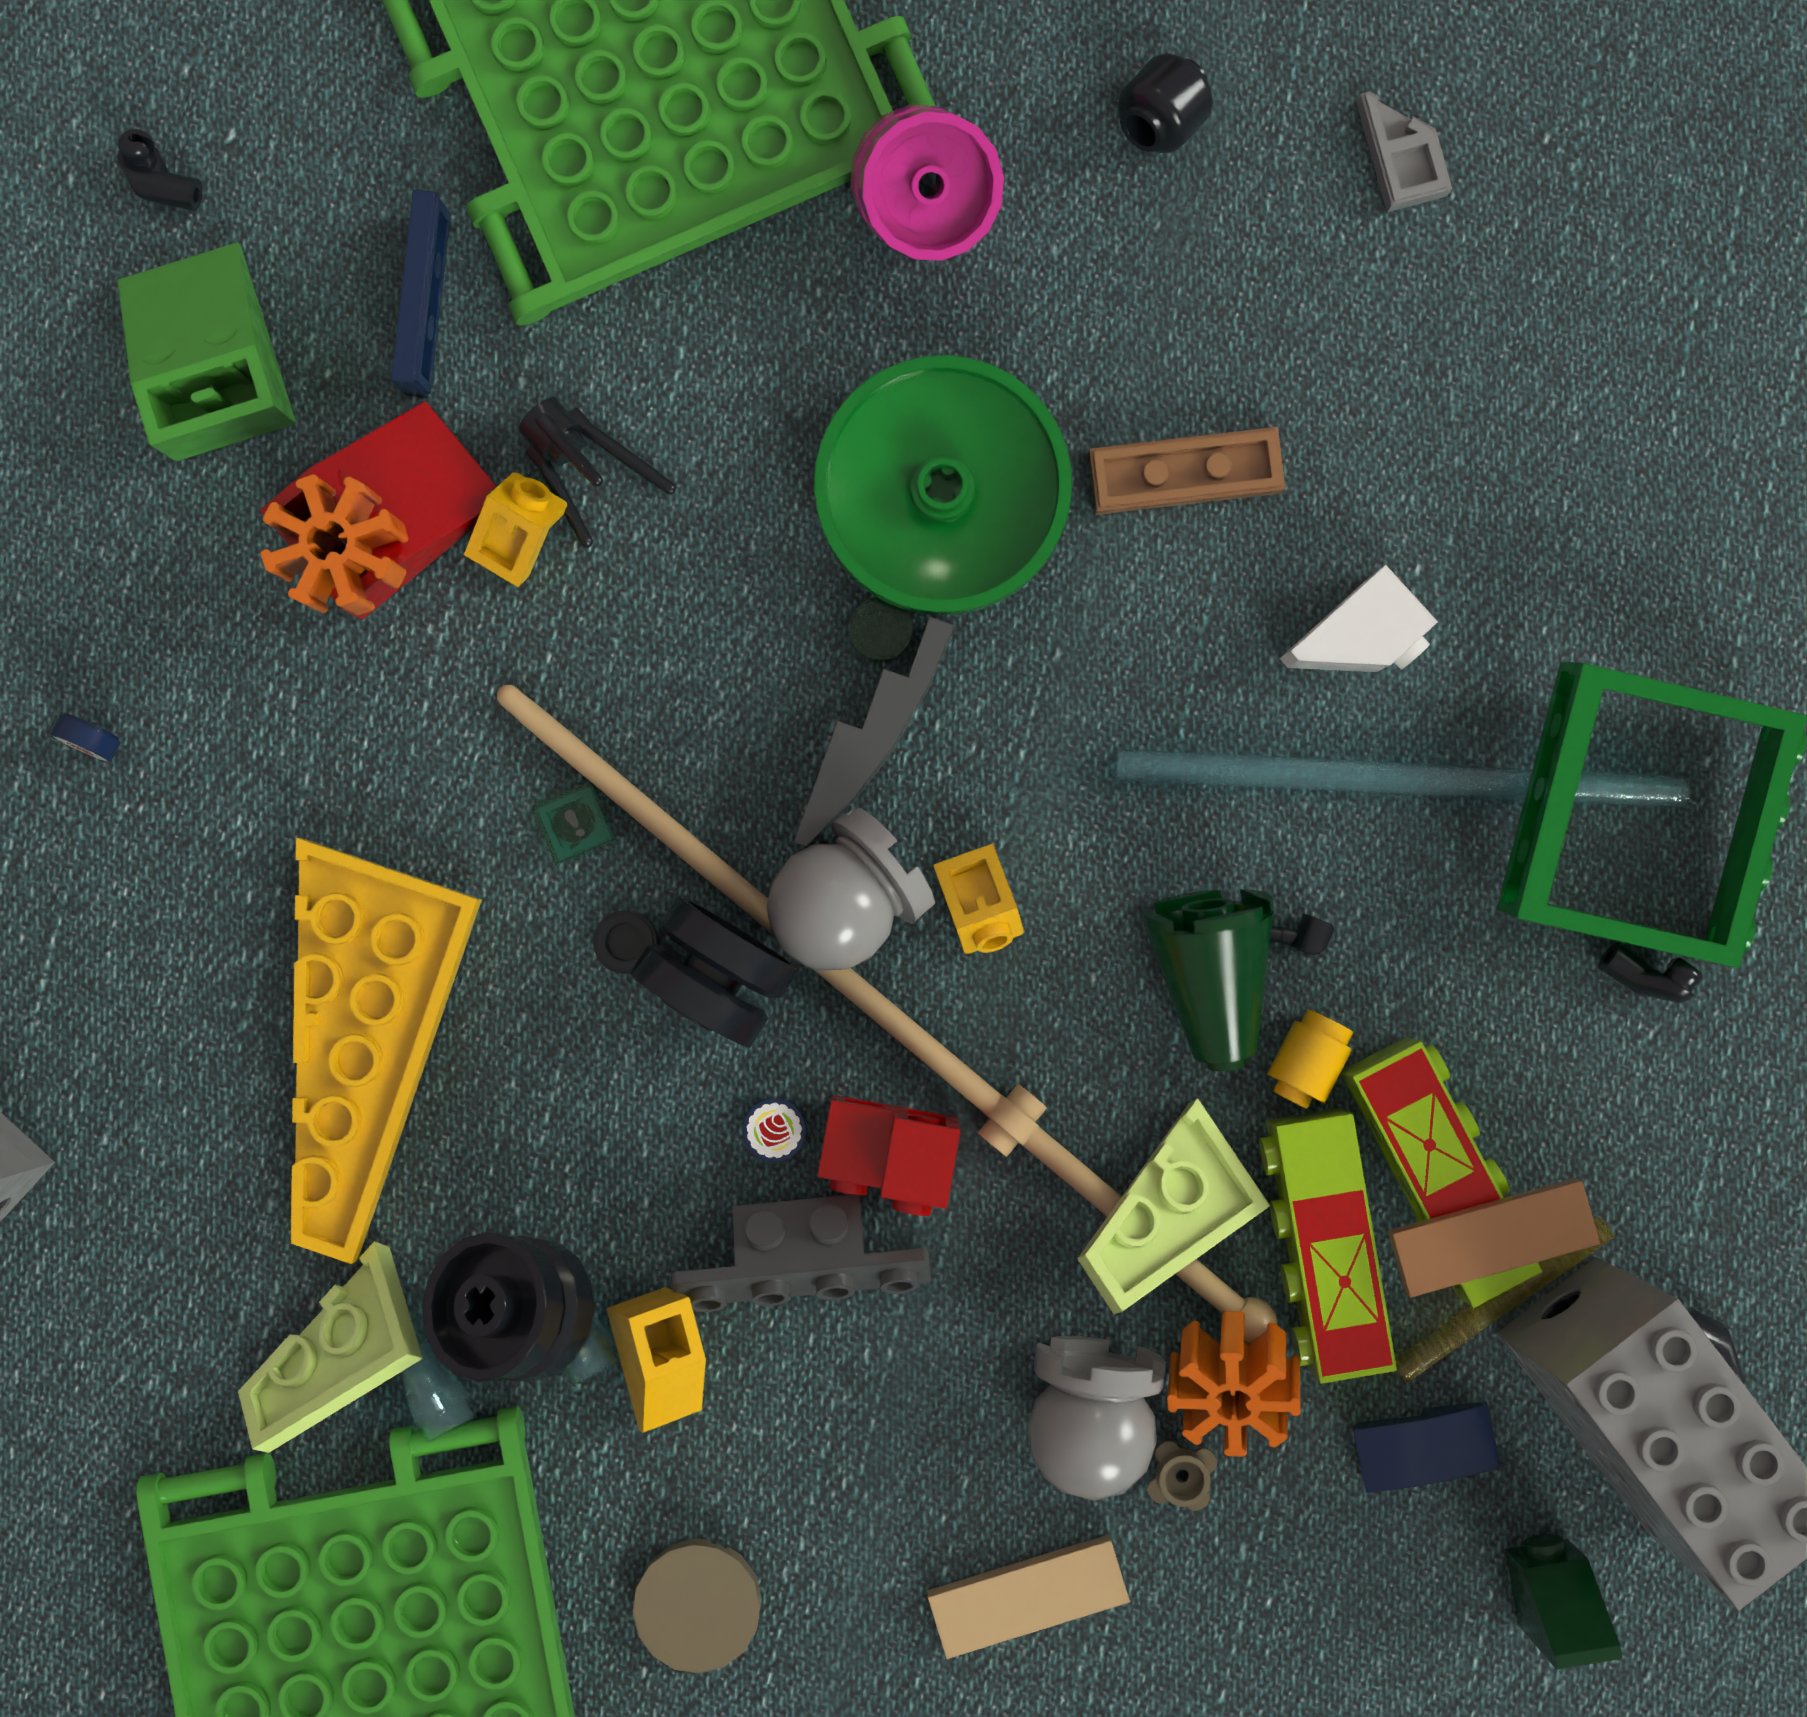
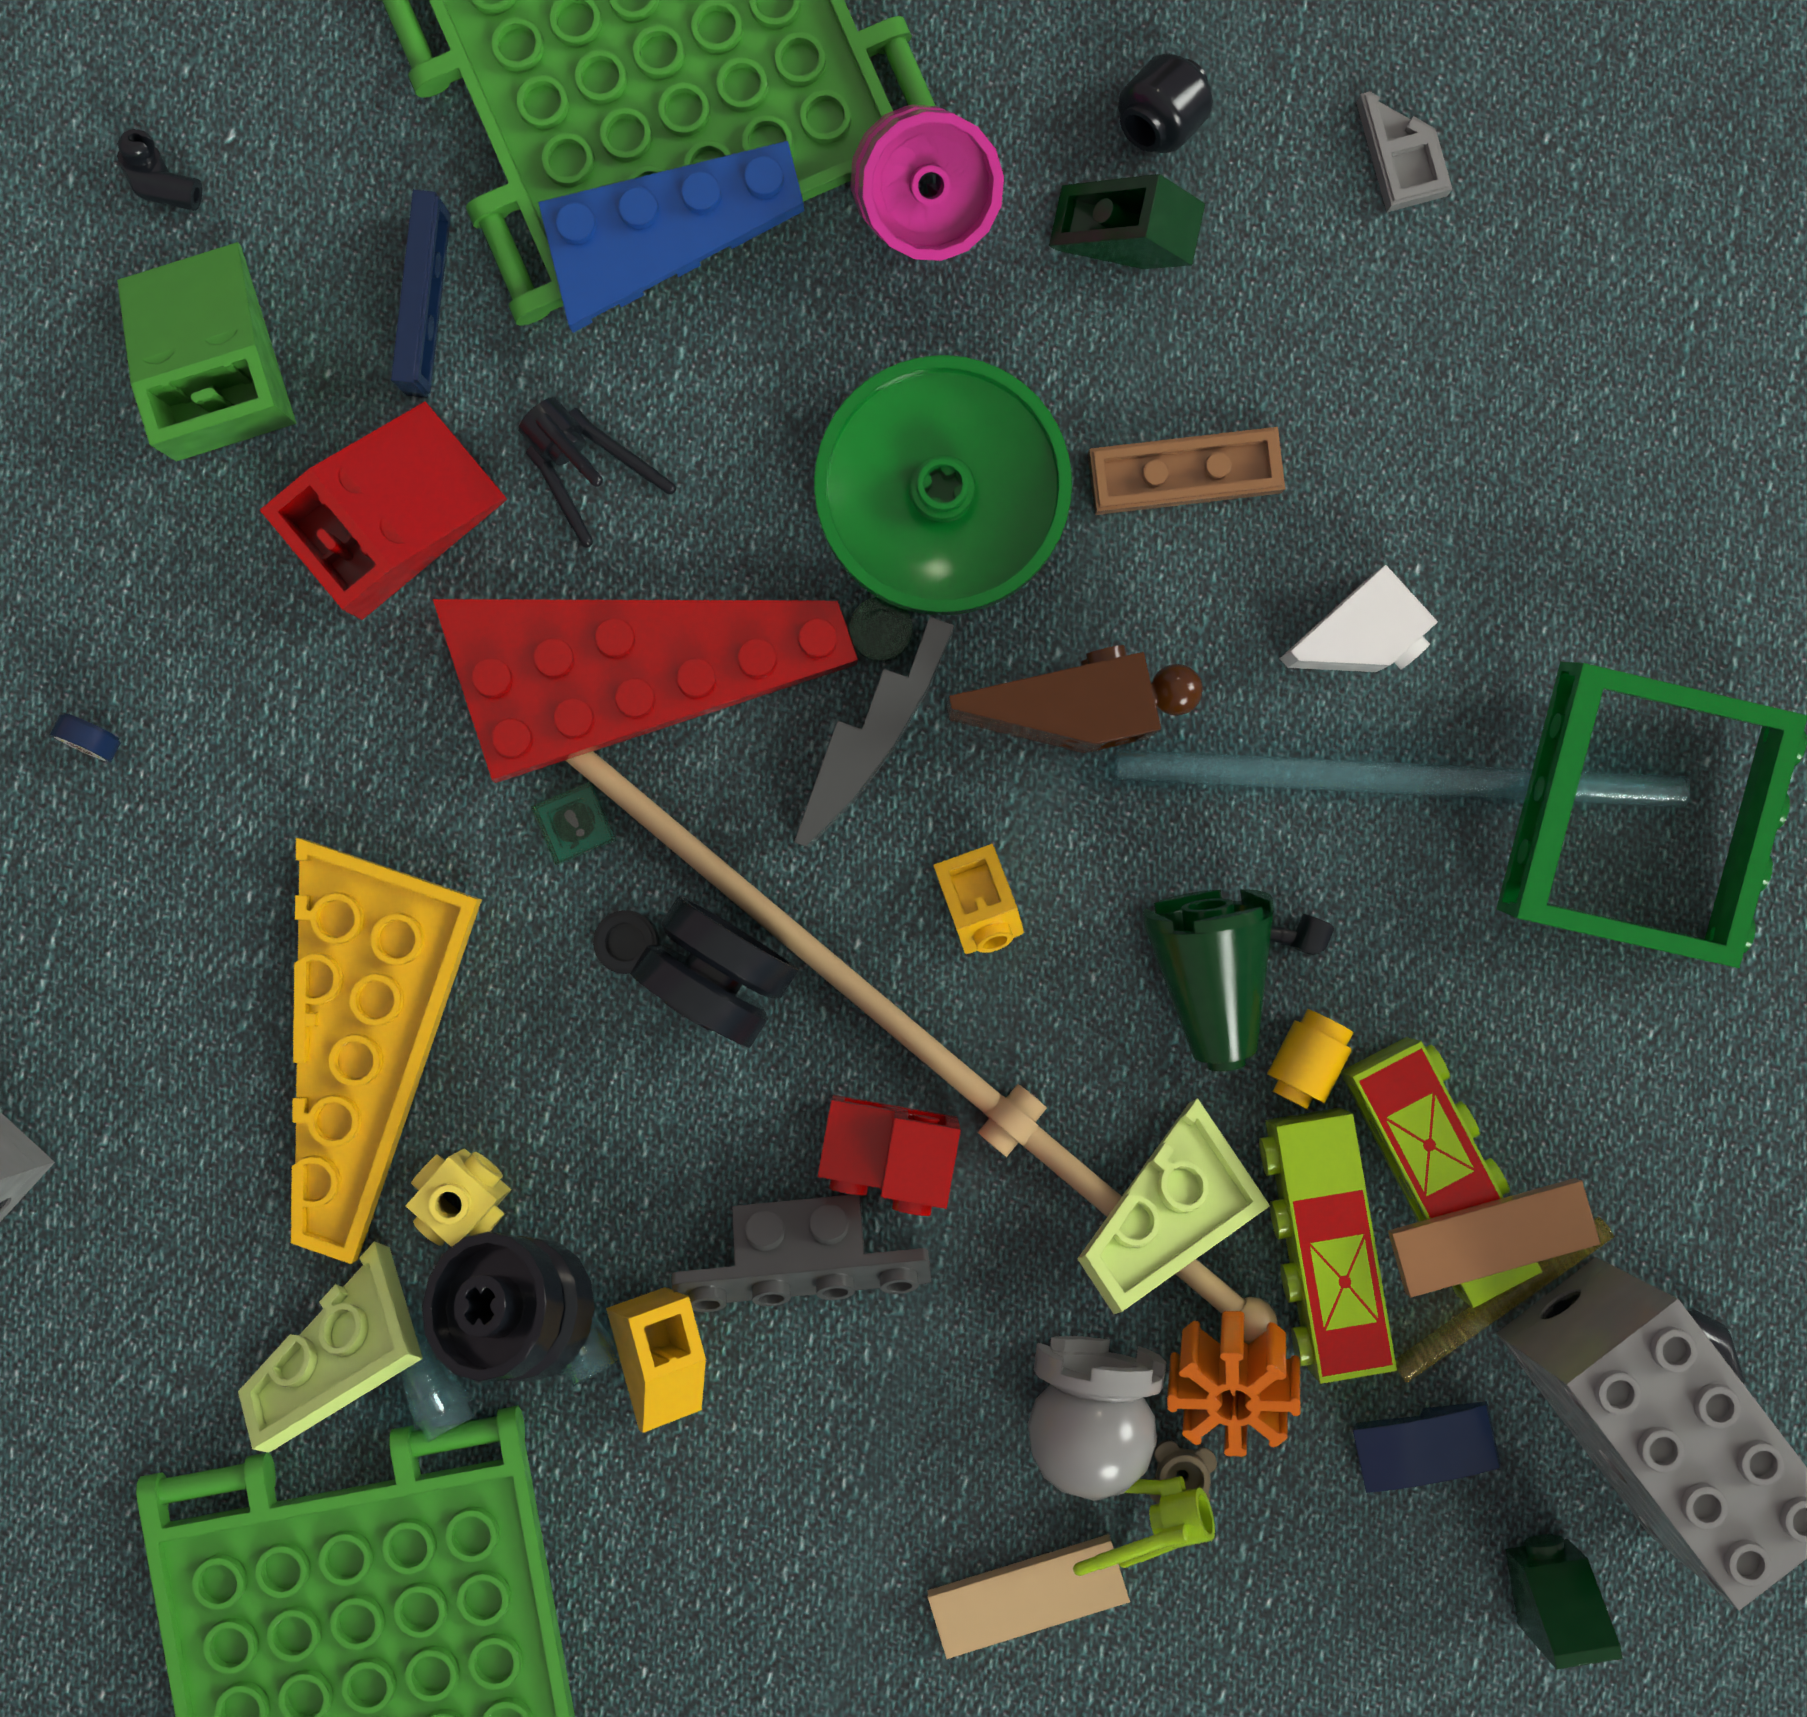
orange gear [261,474,409,615] -> none
yellow bracket [464,472,567,587] -> none
dark tan tile [632,1538,762,1674] -> none
tile [742,1097,807,1162] -> none
light grey tile [767,808,935,971] -> none
black arm [1598,943,1703,1003] -> none
none -> light yellow brick [405,1148,512,1247]
none -> red wing [433,599,858,783]
none -> blue wing [538,141,804,333]
none -> reddish brown slope [946,645,1203,753]
none -> dark green slope [1049,174,1205,269]
none -> lime plant [1073,1476,1215,1576]

